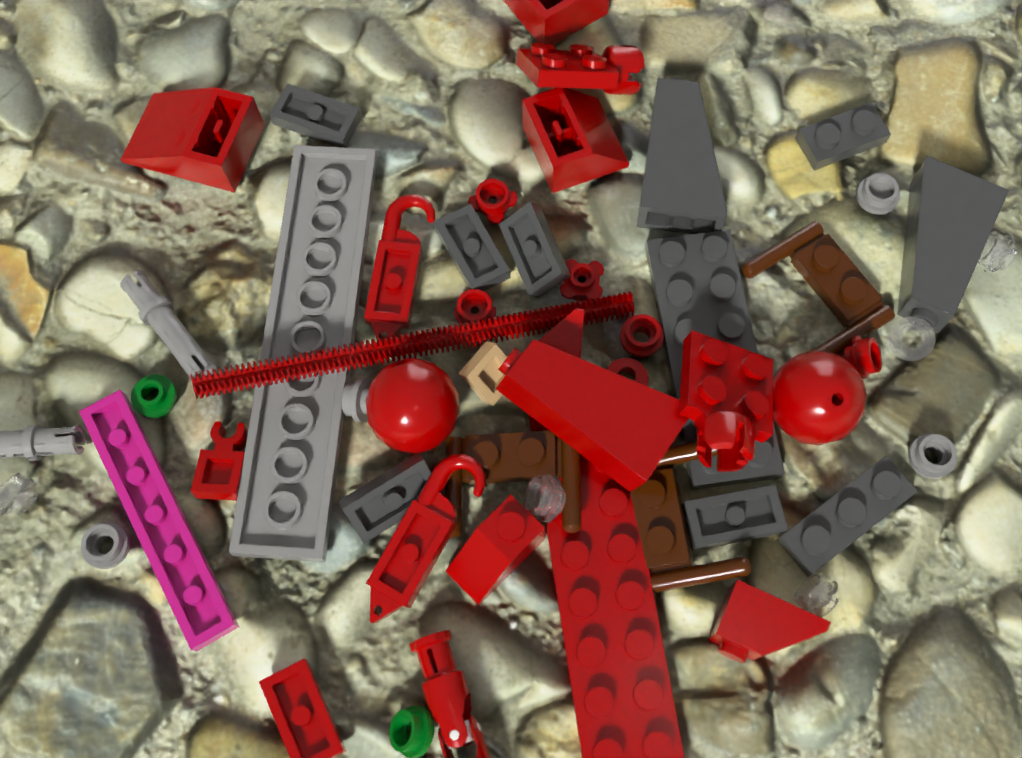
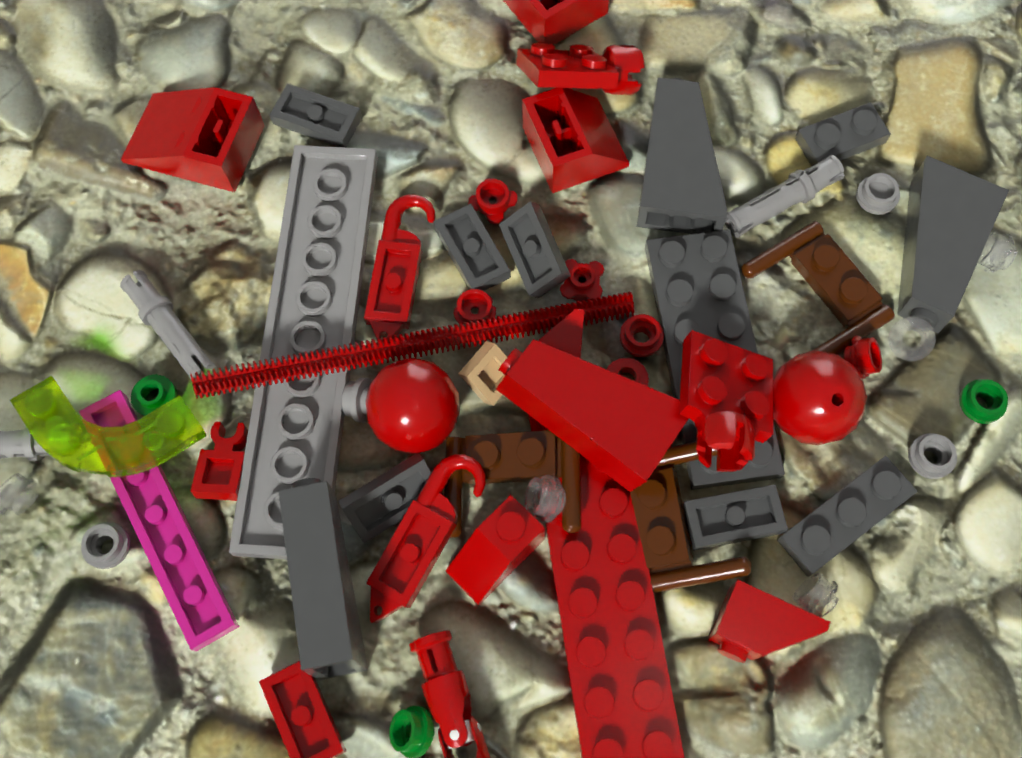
none -> clear neon green plate [10,376,207,477]
none -> dark grey slope [278,478,368,680]
none -> light grey pin [725,155,845,238]
none -> green plate [959,379,1008,424]

